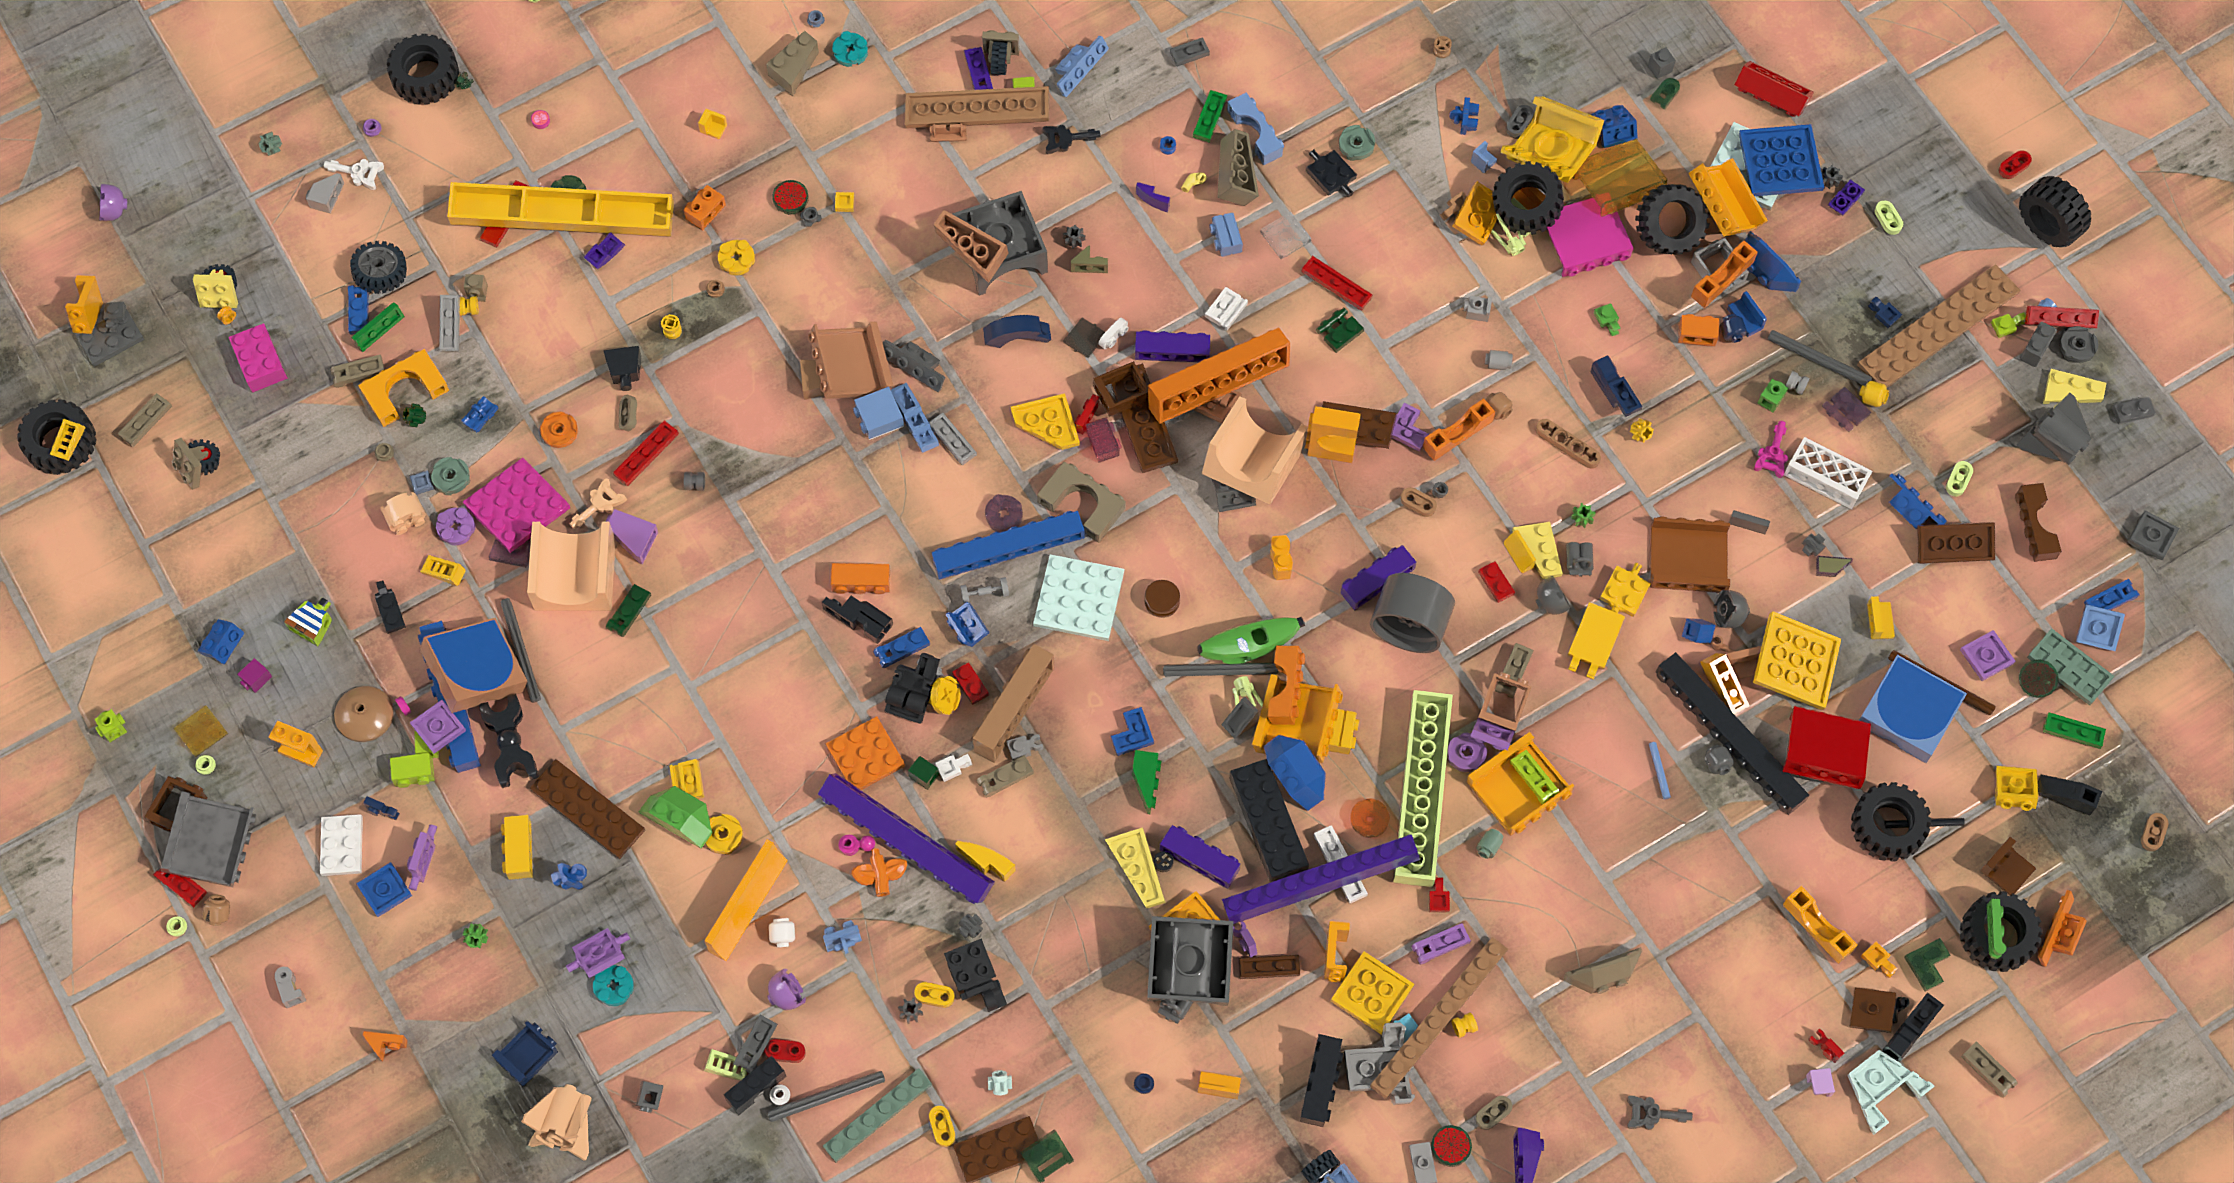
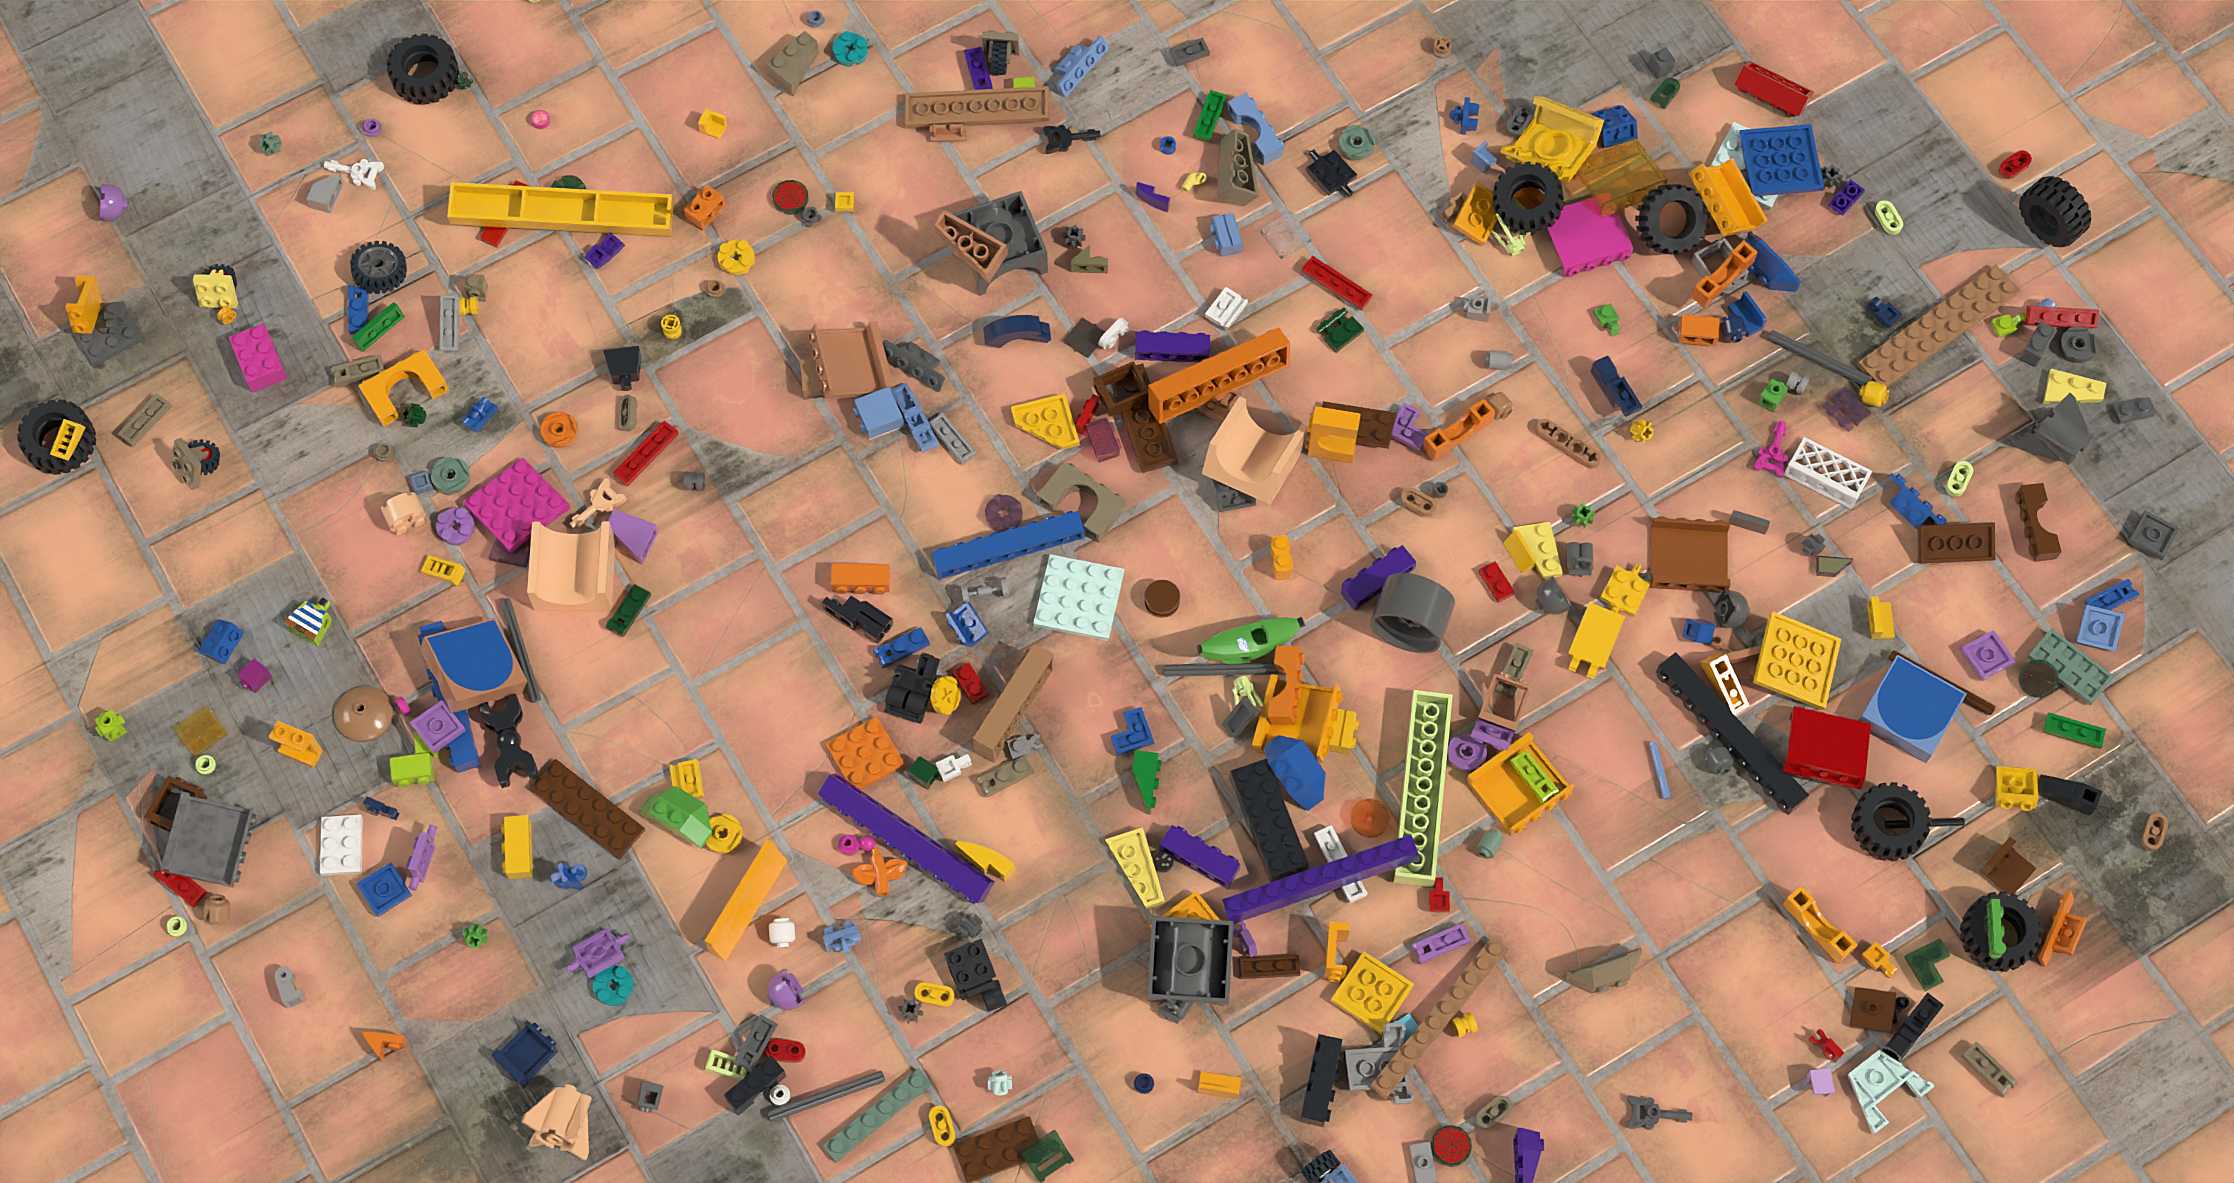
black hinge [375,580,406,634] -> none

